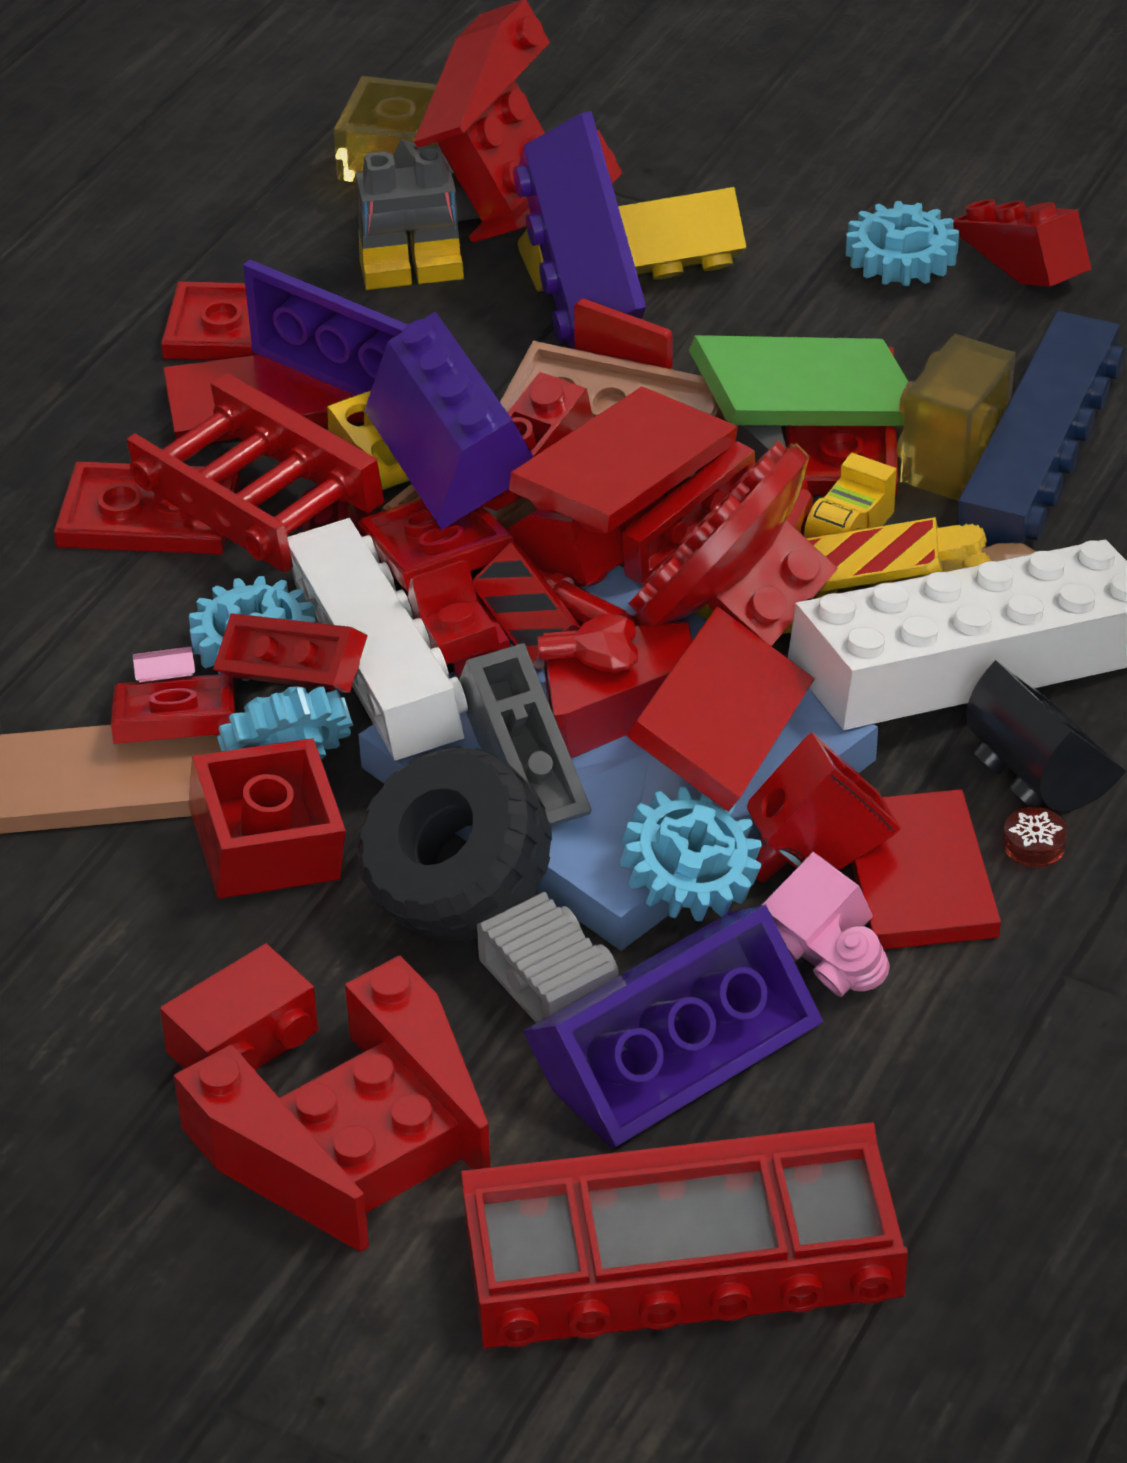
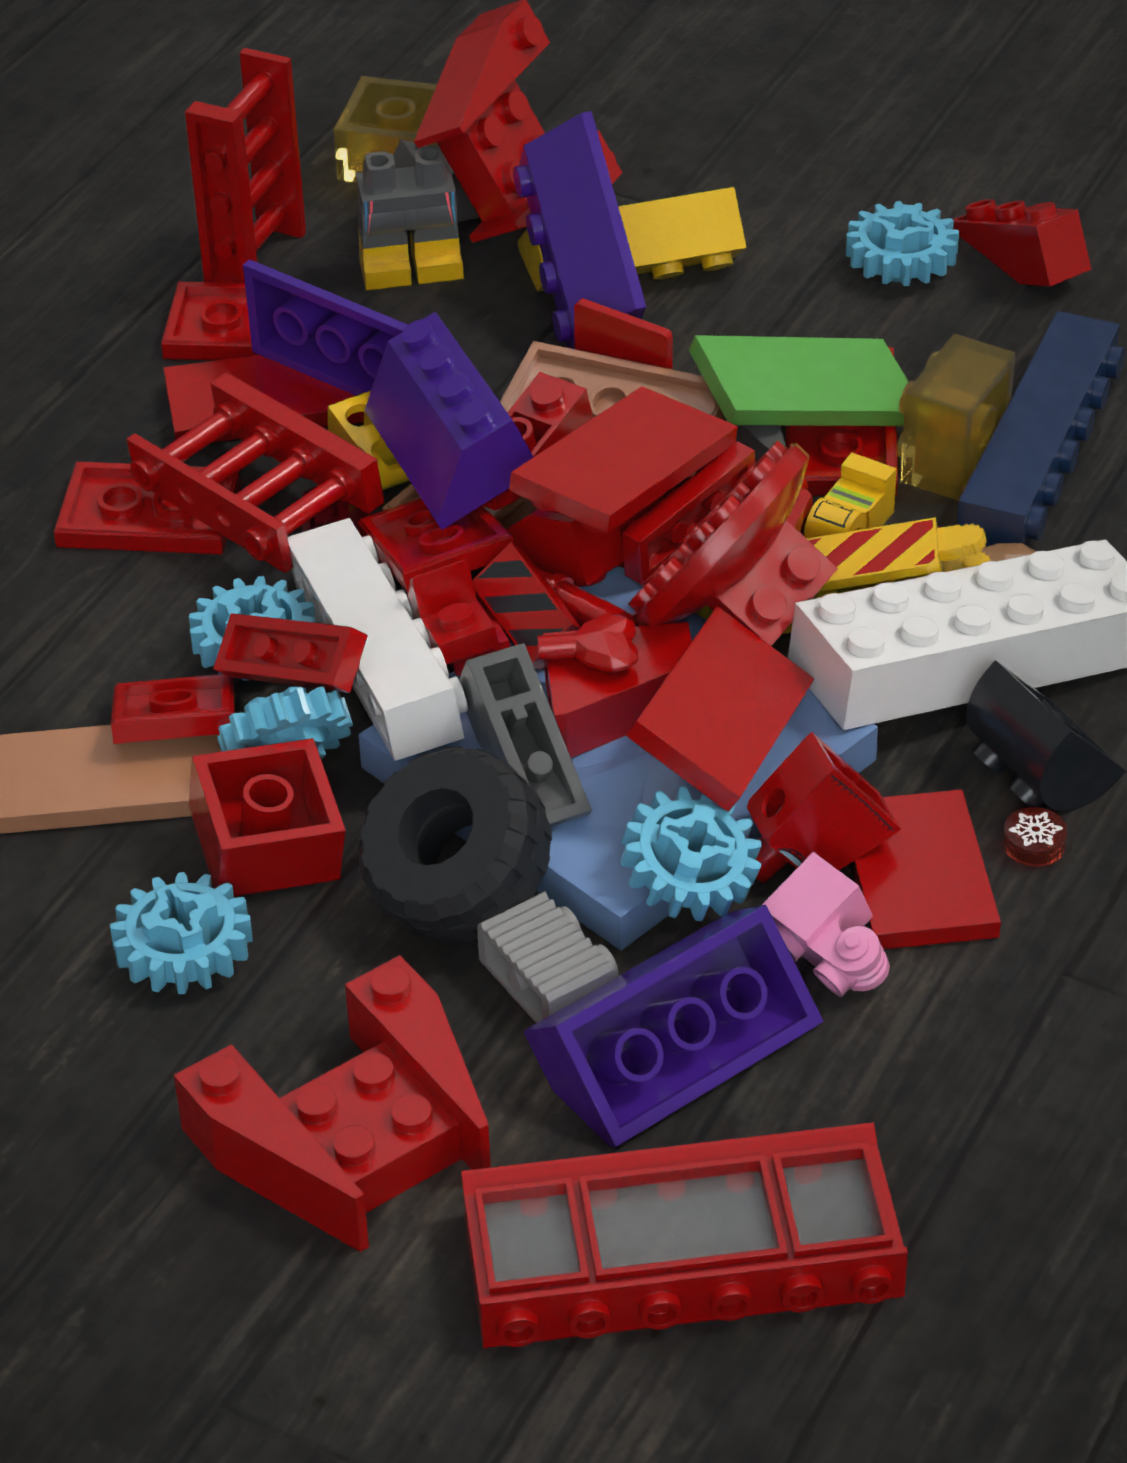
bright pink tile [133,647,195,682] -> none
red brick [160,943,319,1070] -> none
none -> medium azure gear [110,872,253,994]
none -> red fence [185,48,306,283]

